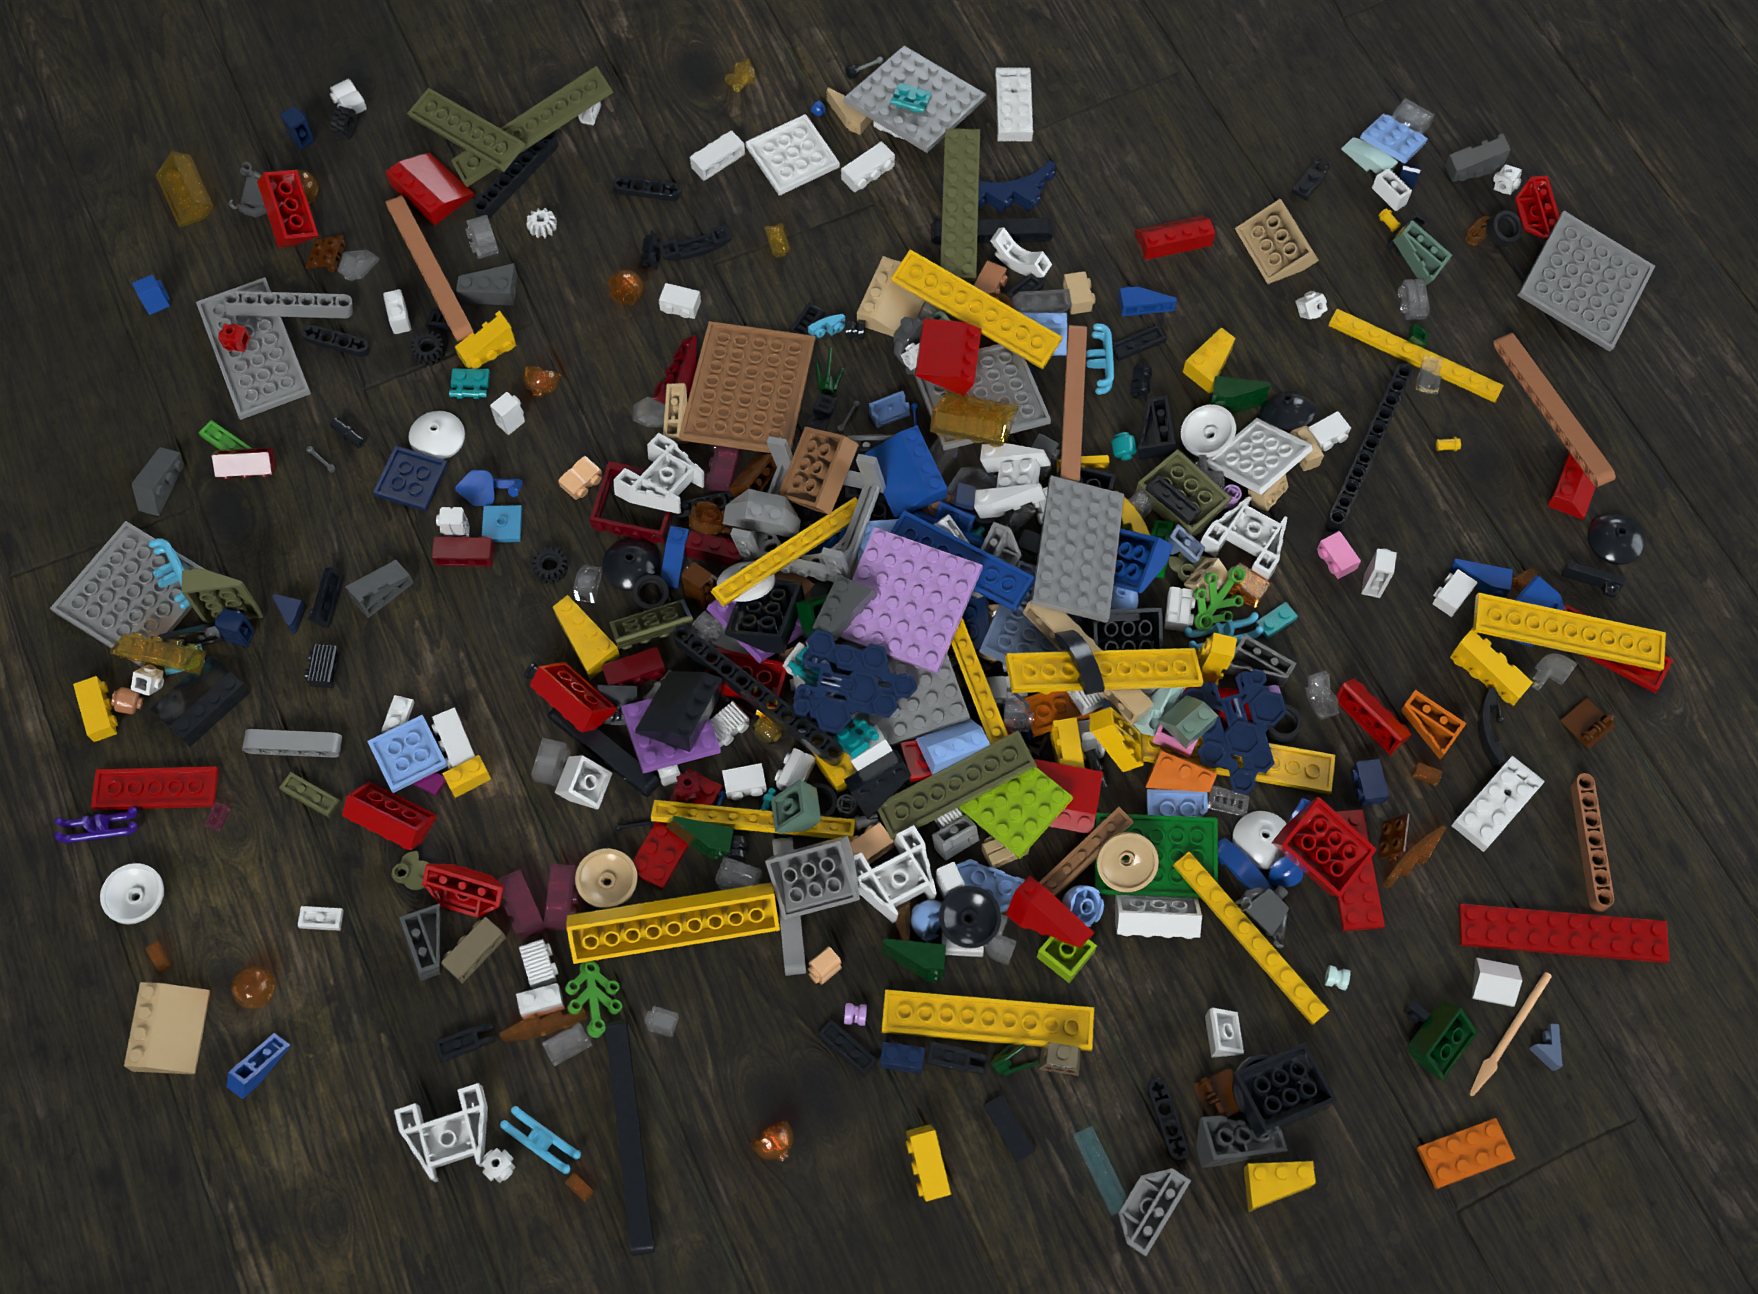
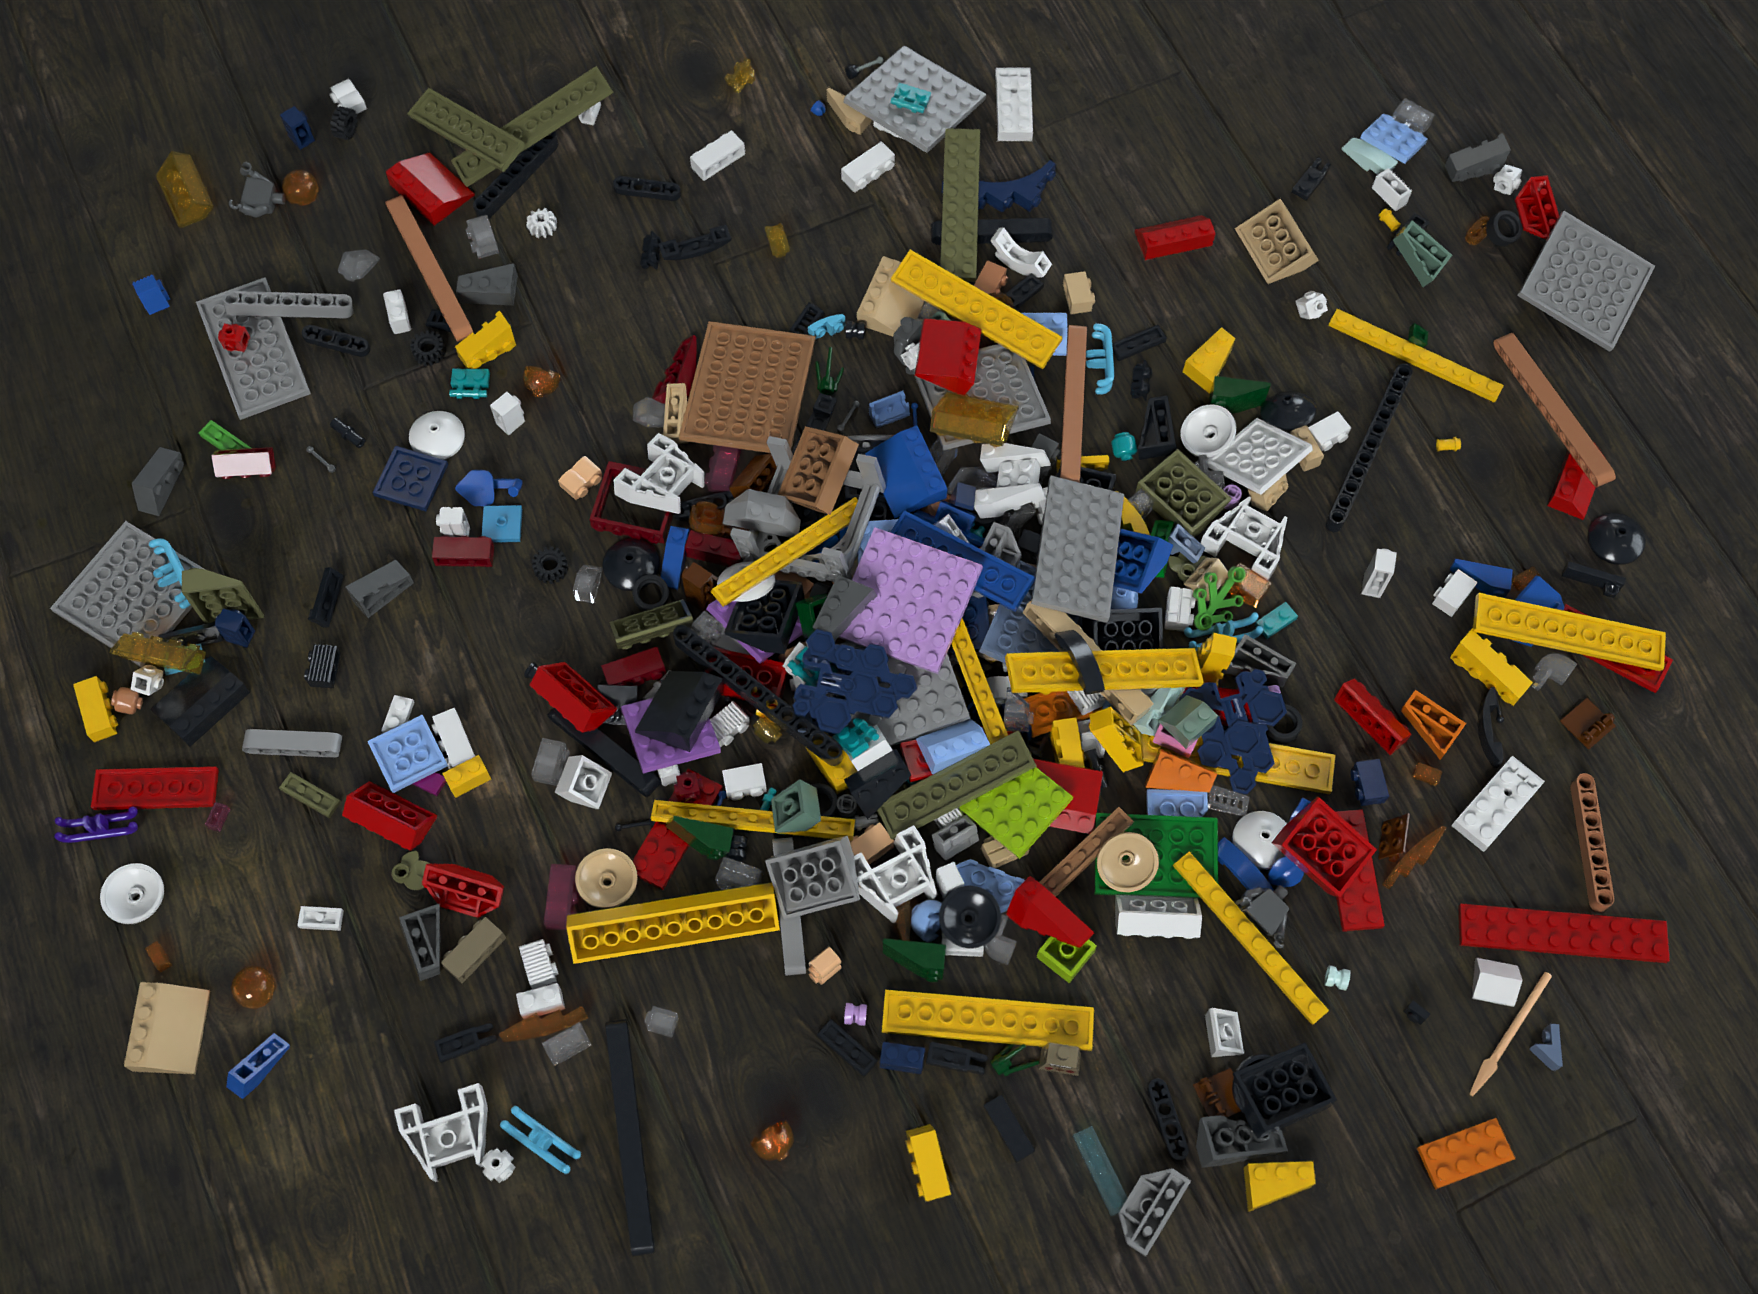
red slope [257,170,319,248] -> none
dark blue slope [272,594,306,634] -> none
reddish brown hinge [305,235,346,273] -> none
clear pink brick [497,869,546,939] -> none
yellow wedge [553,595,620,680] -> none
clear orange piece [564,1173,595,1203] -> none
bright green plant [565,961,622,1038] -> none
clear orange cylinder [607,269,644,307] -> none
white brick [659,283,701,319] -> none
white plate [745,114,840,195] -> none
white brick [775,748,816,791] -> none
clear brick [1011,289,1072,313] -> none
light blue cylinder [1062,885,1104,927] -> none
blue slope [1118,286,1177,316] -> none
black tile [1145,475,1201,525] -> none
clear brick [1306,670,1339,720] -> none
bright pink brick [1317,531,1361,579] -> none
dark blue slope [1398,163,1421,189] -> none
clear brick [1398,279,1430,320] -> none
dark green slope [1406,1000,1478,1081] -> none
clear brick [1416,355,1443,395] -> none

